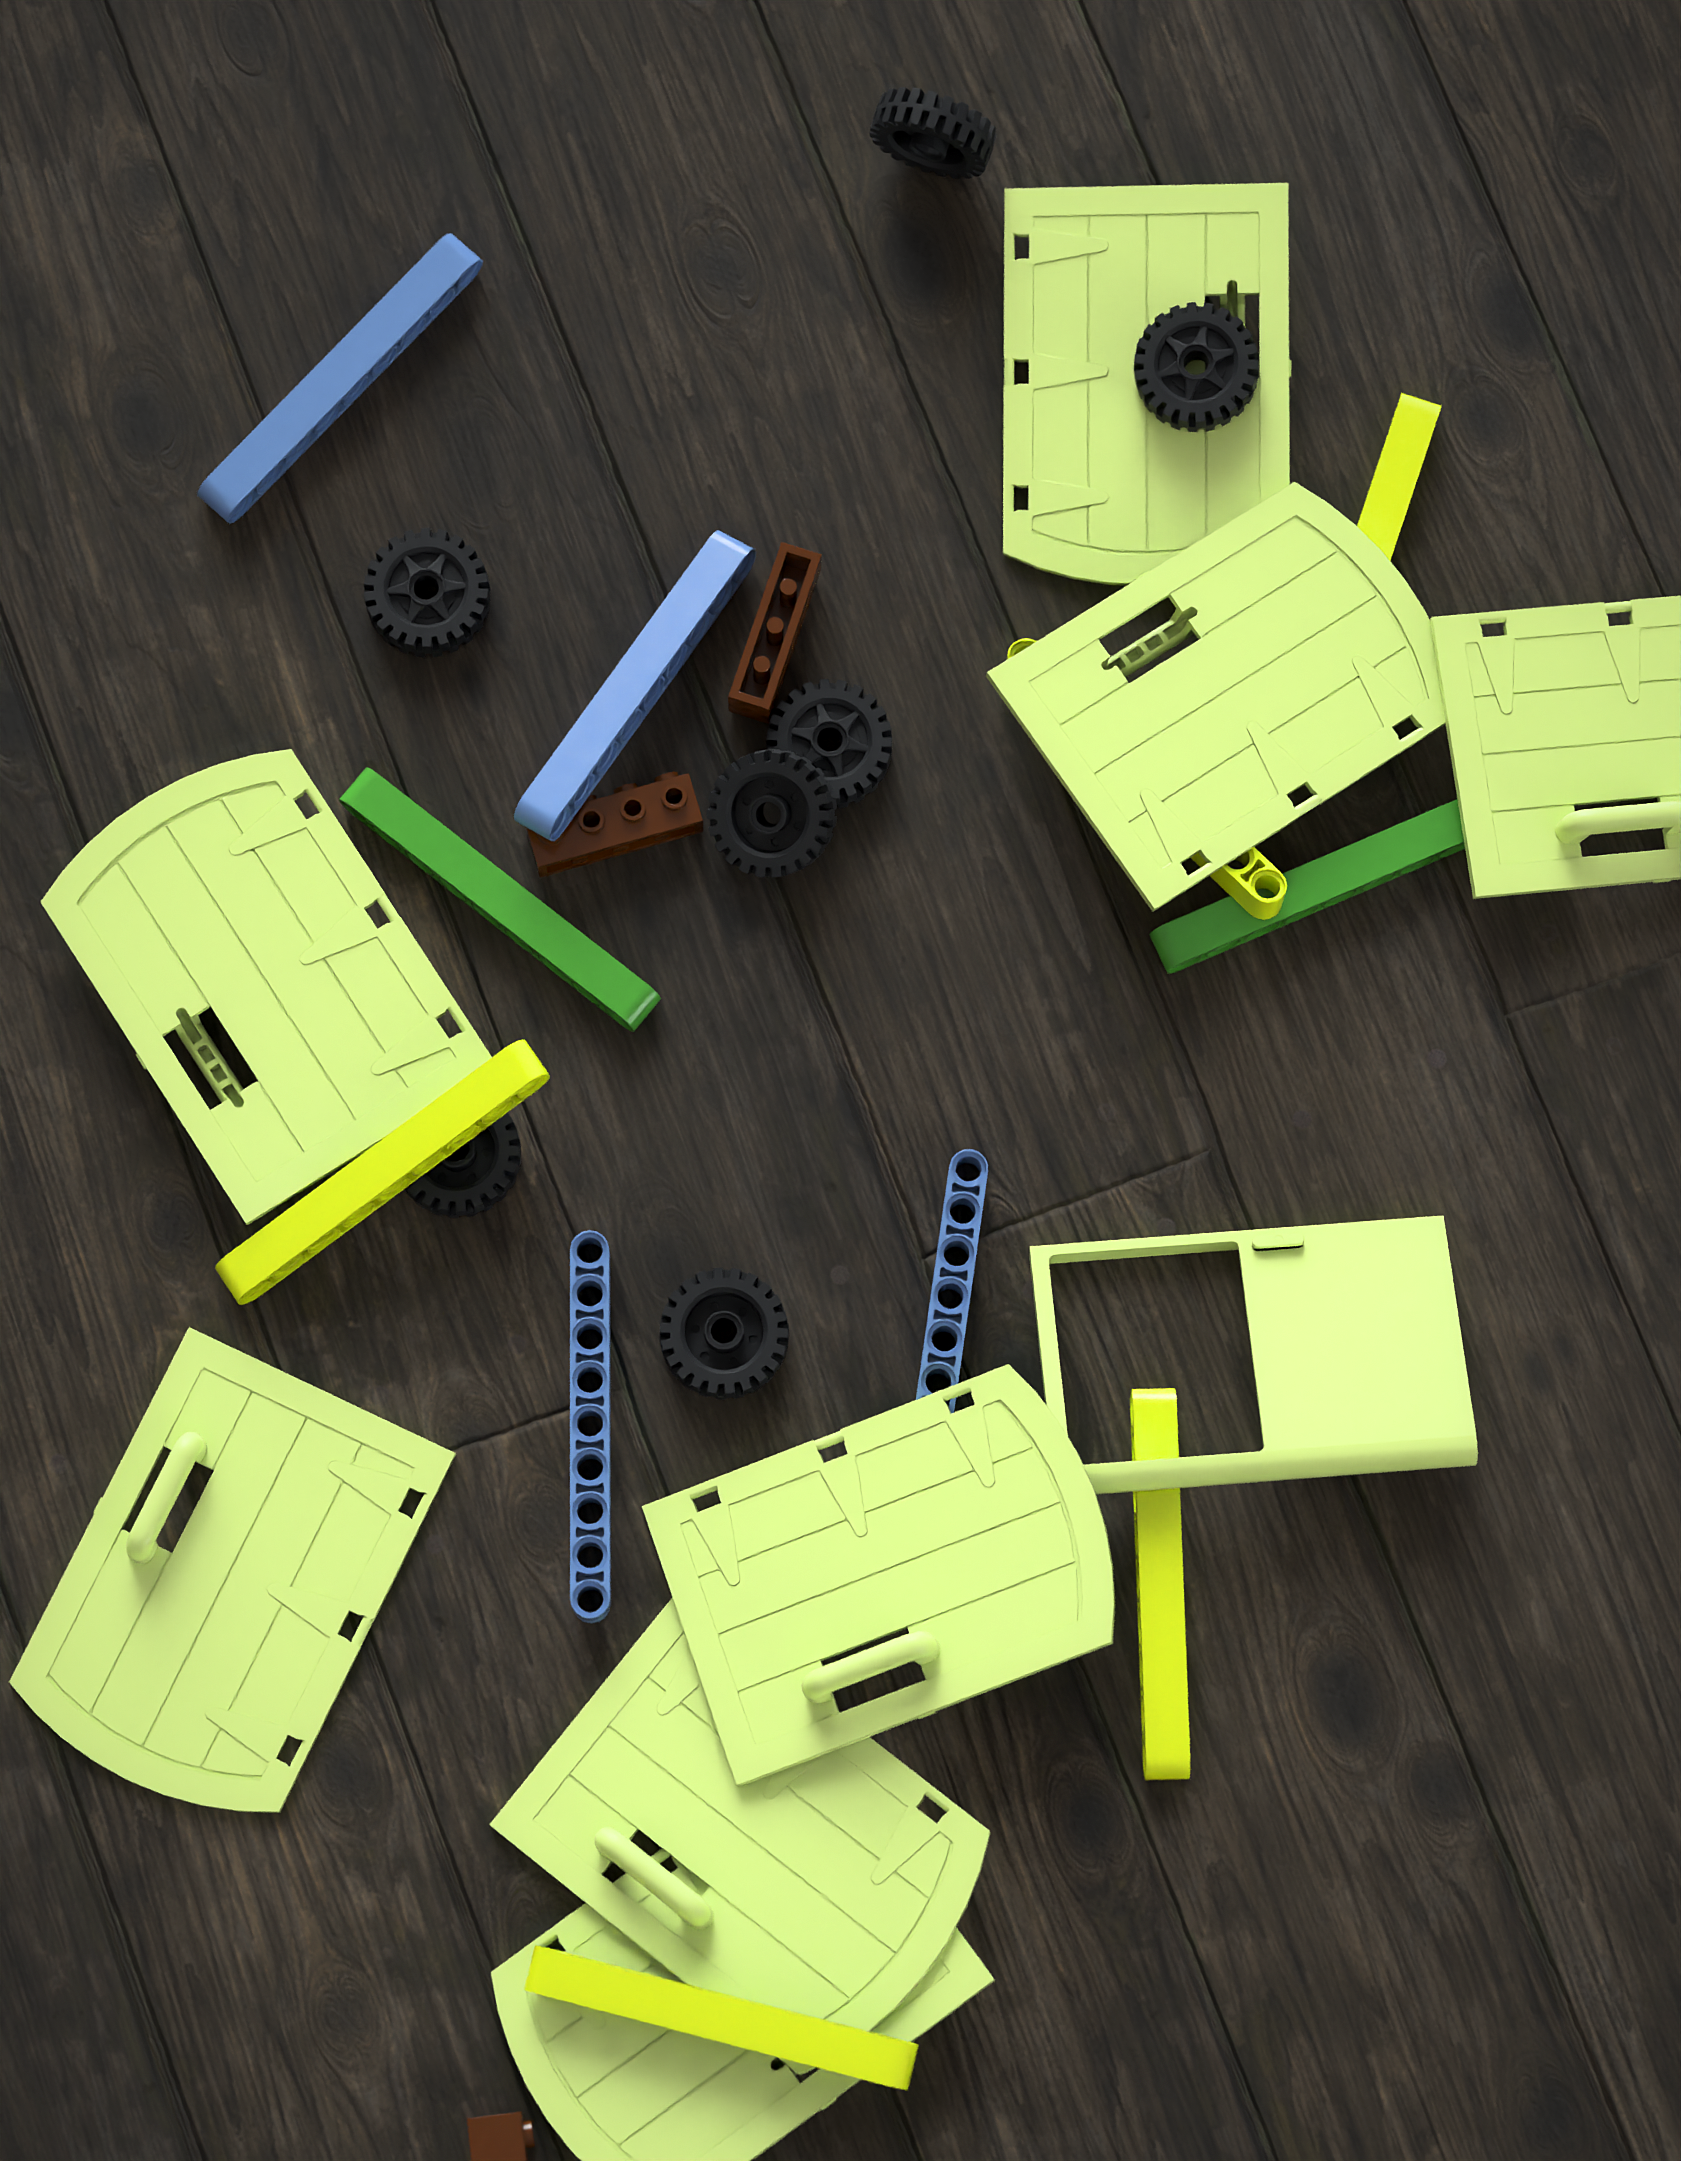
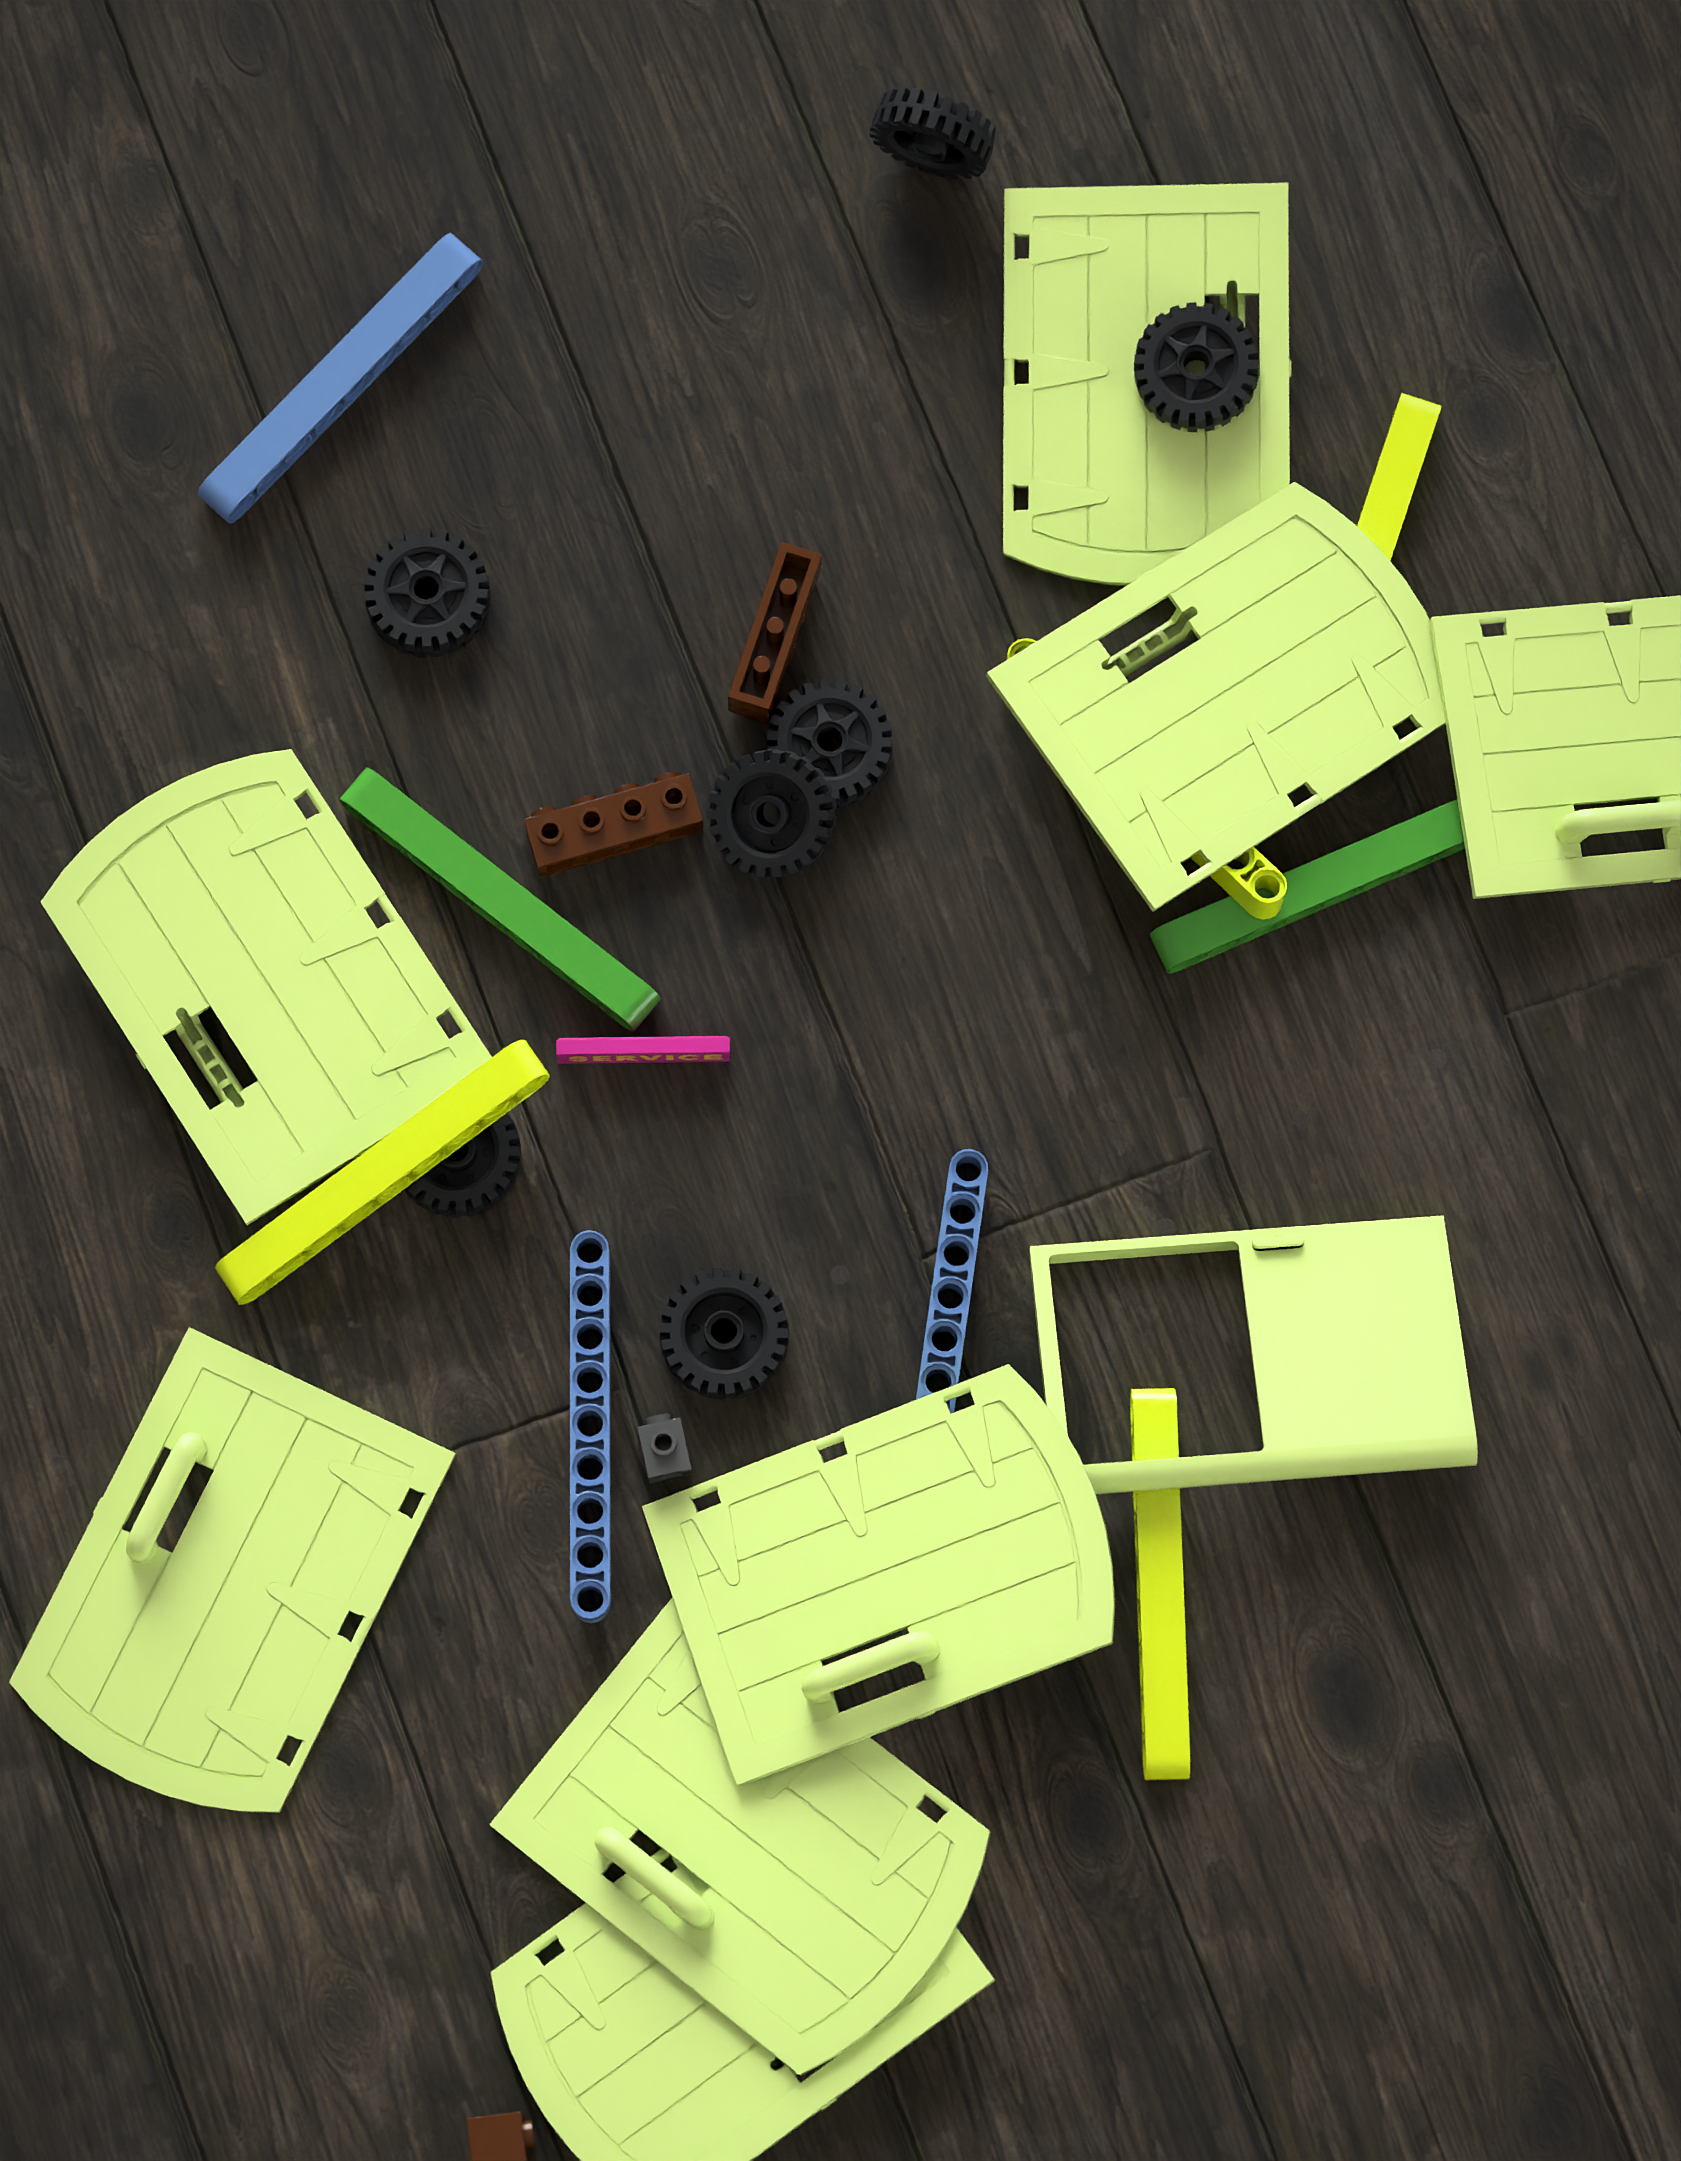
beam [514,531,756,841] -> none
neon yellow beam [524,1945,918,2090] -> none
none -> dark pink tile [556,1036,730,1064]
none -> dark grey brick [637,1413,692,1484]

